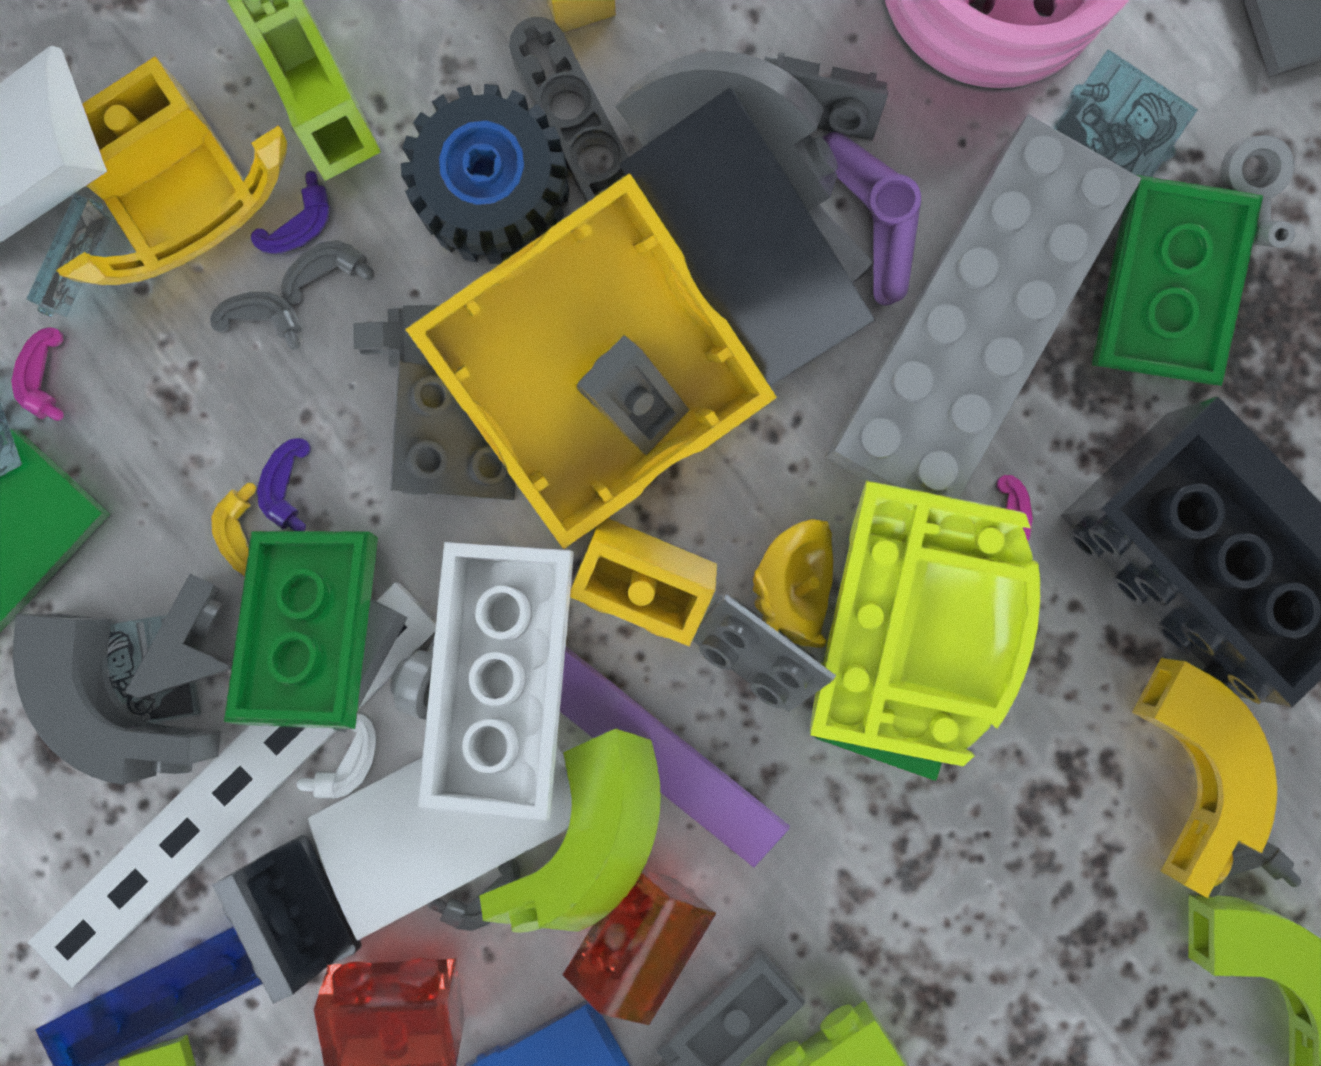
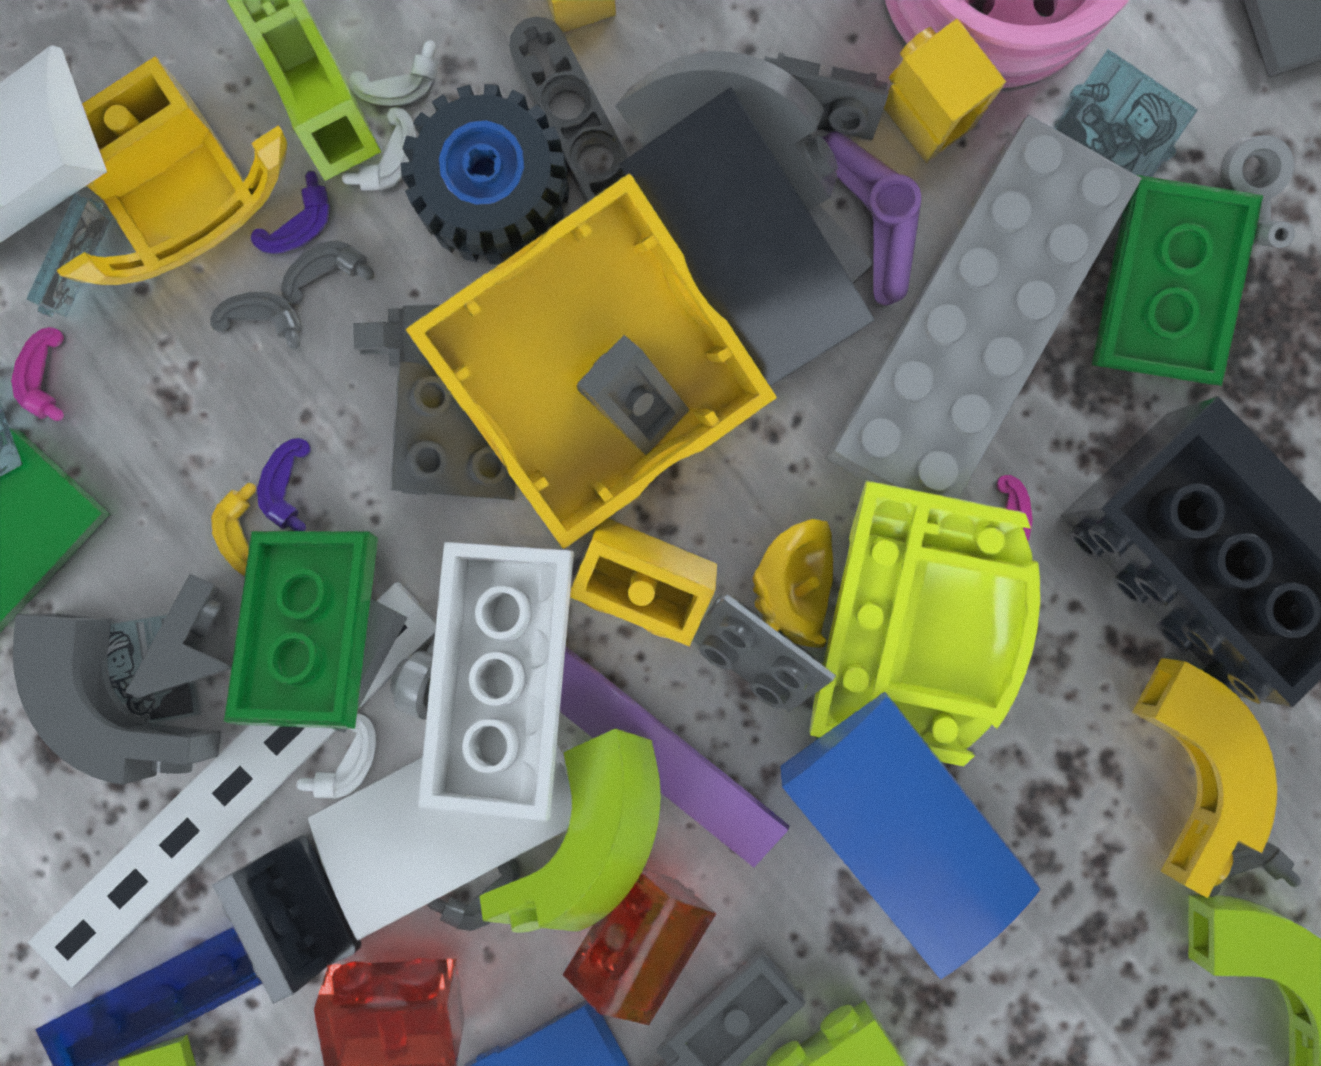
none -> white piece [342,107,416,191]
none -> white piece [349,40,439,107]
none -> blue slope [780,692,1041,980]
none -> yellow piece [884,18,1006,164]

